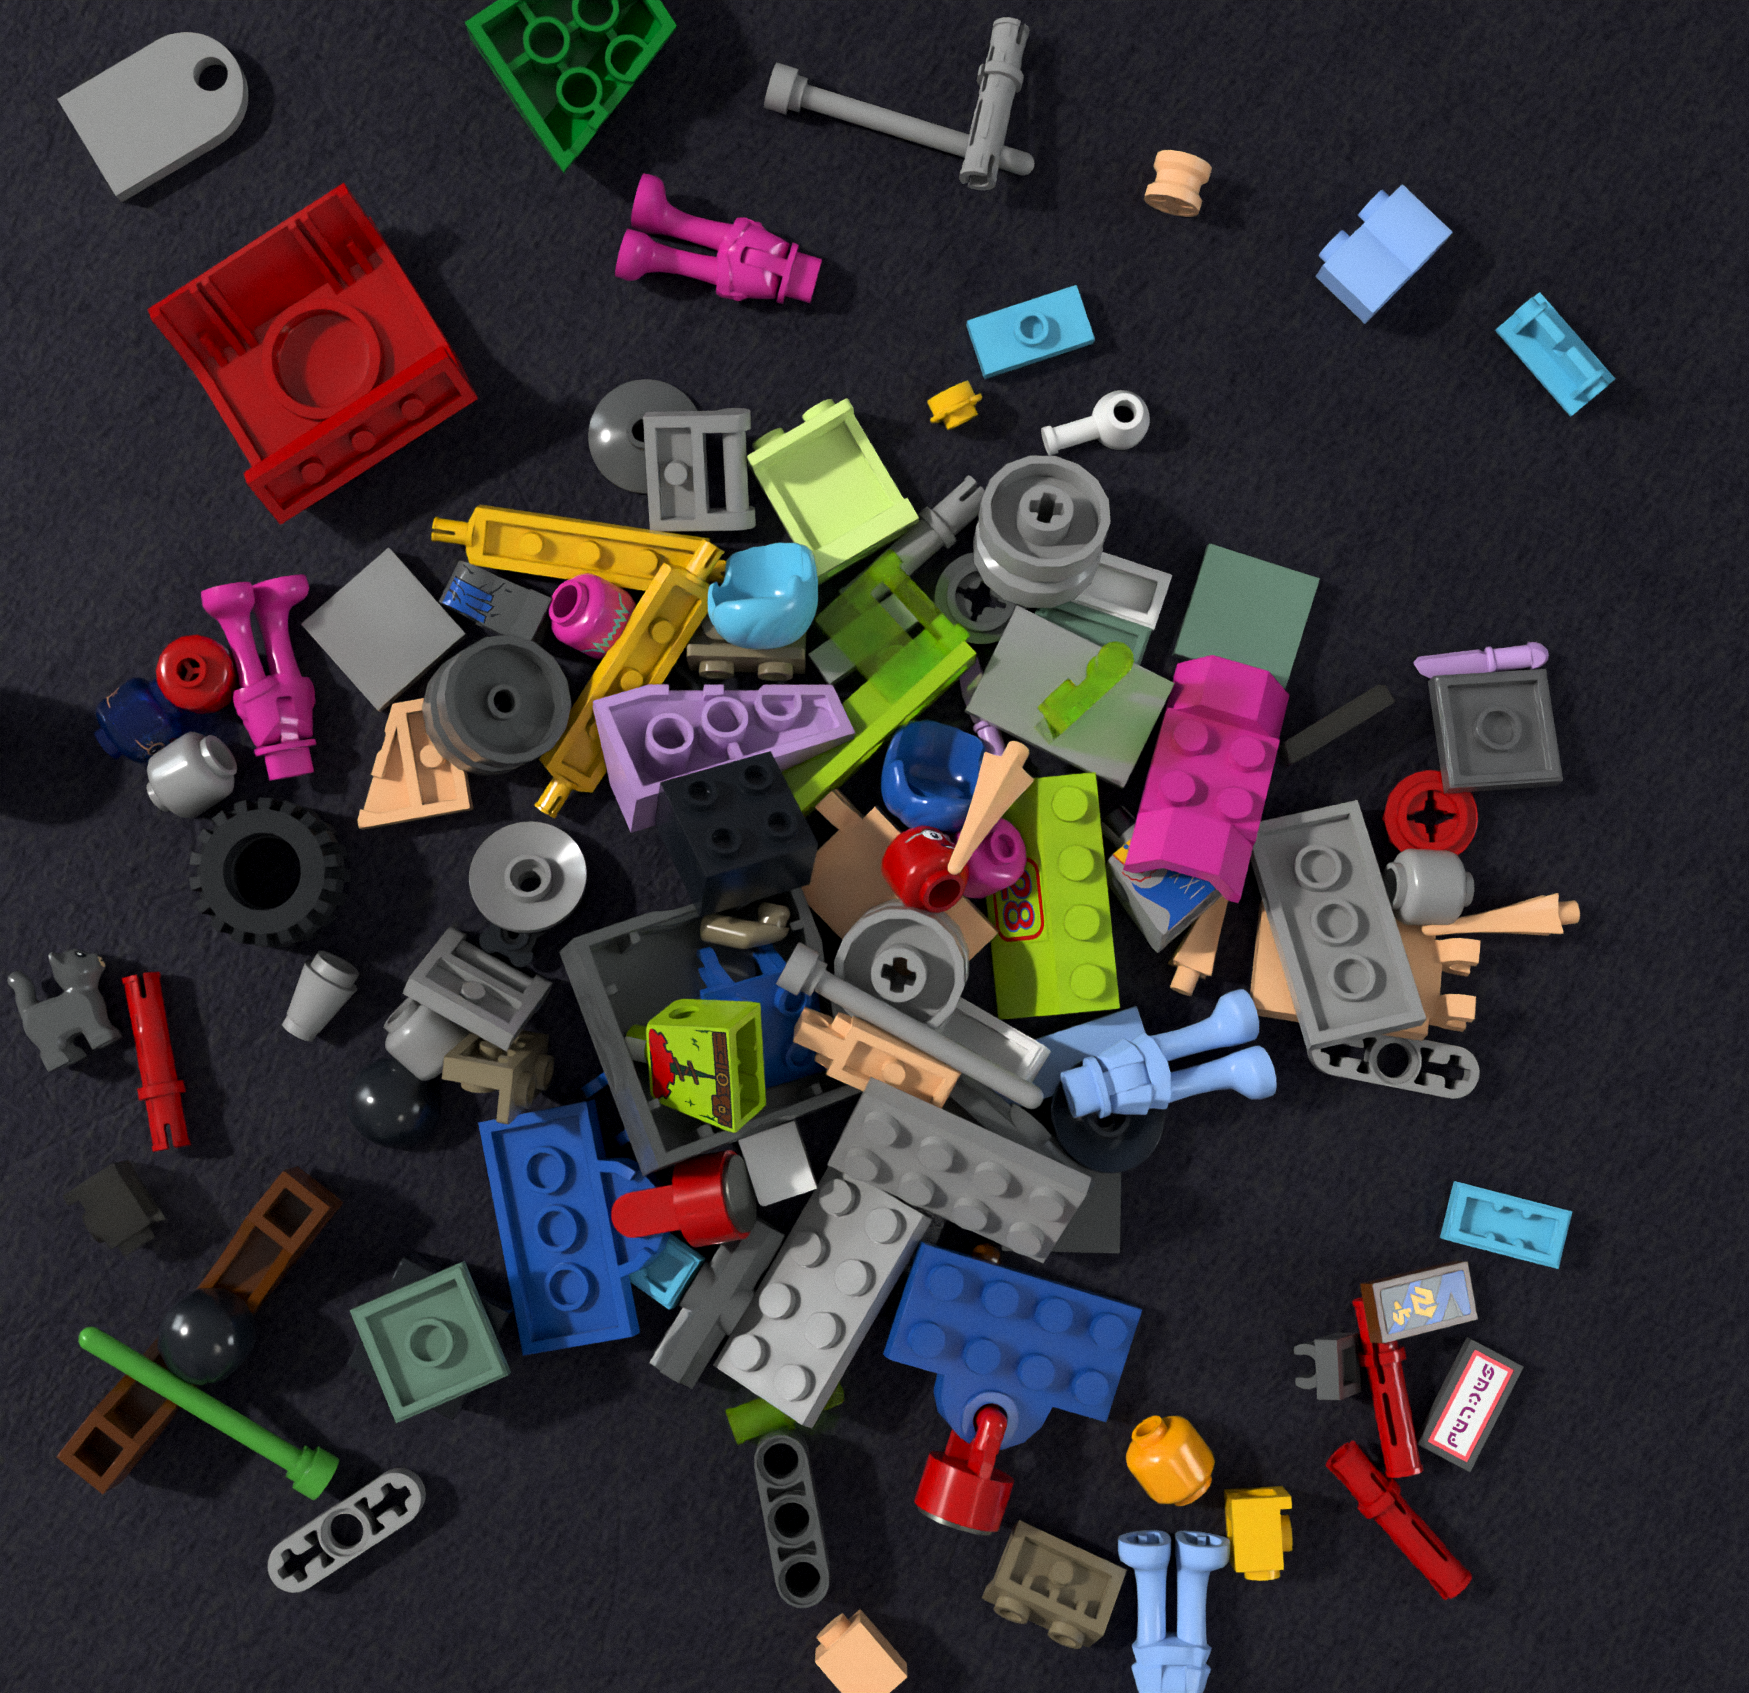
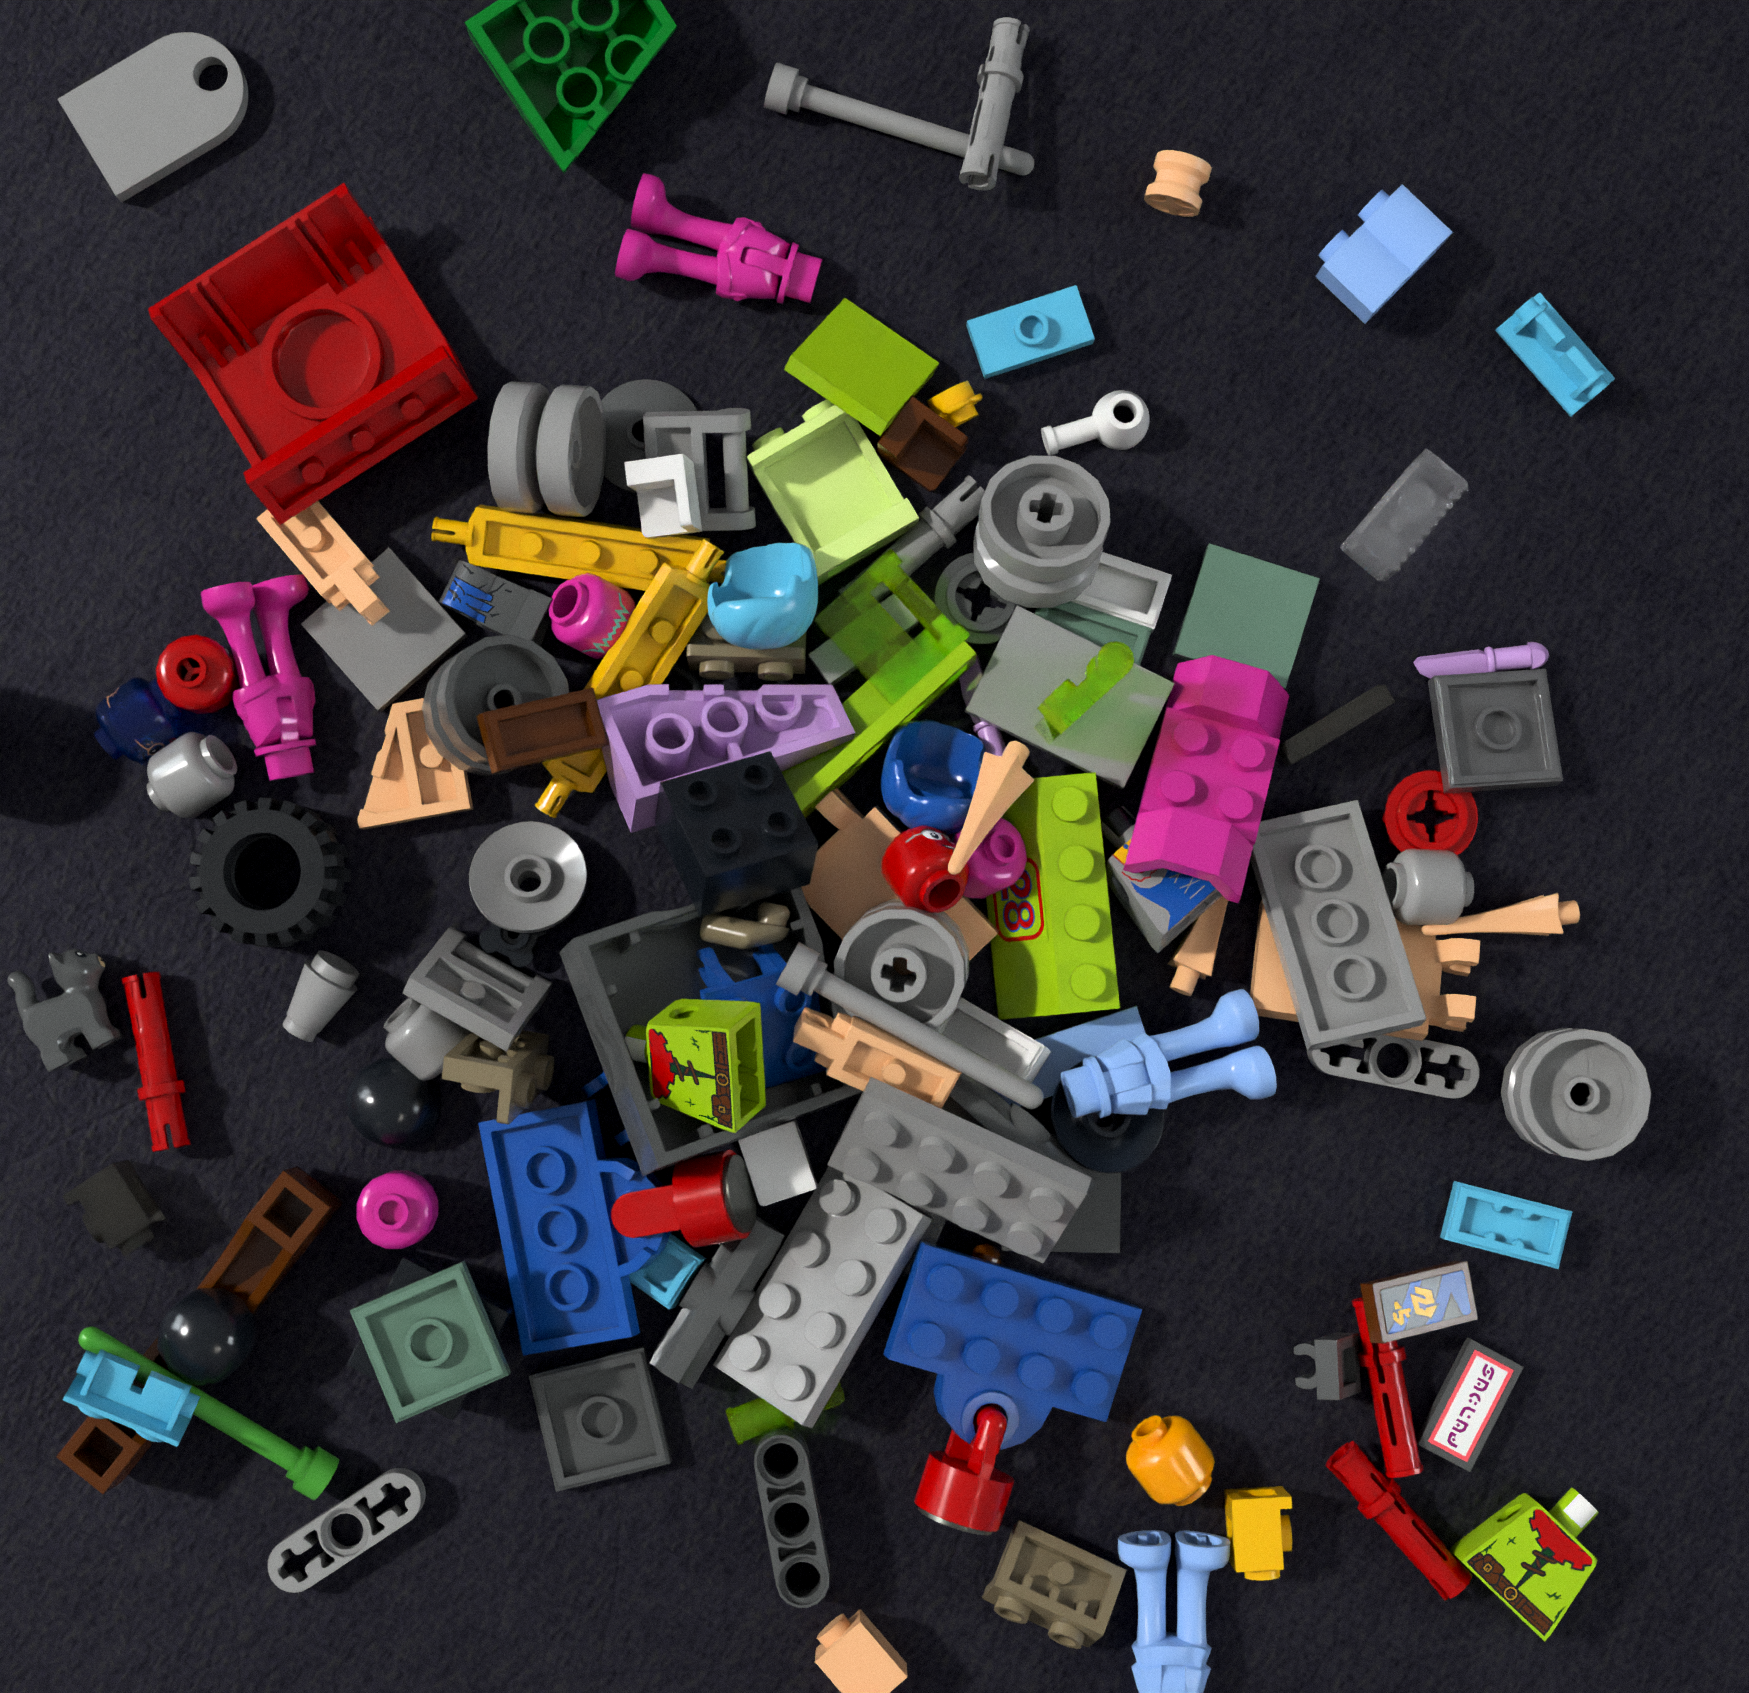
none -> medium azure hinge [63,1349,201,1447]
none -> light nougat hinge [256,501,390,626]
none -> dark pink head [356,1170,438,1249]
none -> reddish brown tile [476,688,609,774]
none -> light grey wheel [488,381,606,517]
none -> dark grey tile [529,1345,672,1492]
none -> white panel [624,454,702,539]
none -> lime tile [784,298,939,436]
none -> reddish brown panel [877,396,969,493]
none -> clear brick [1340,449,1468,581]
none -> lime torso [1449,1487,1599,1641]
none -> light grey wheel [1501,1028,1651,1161]

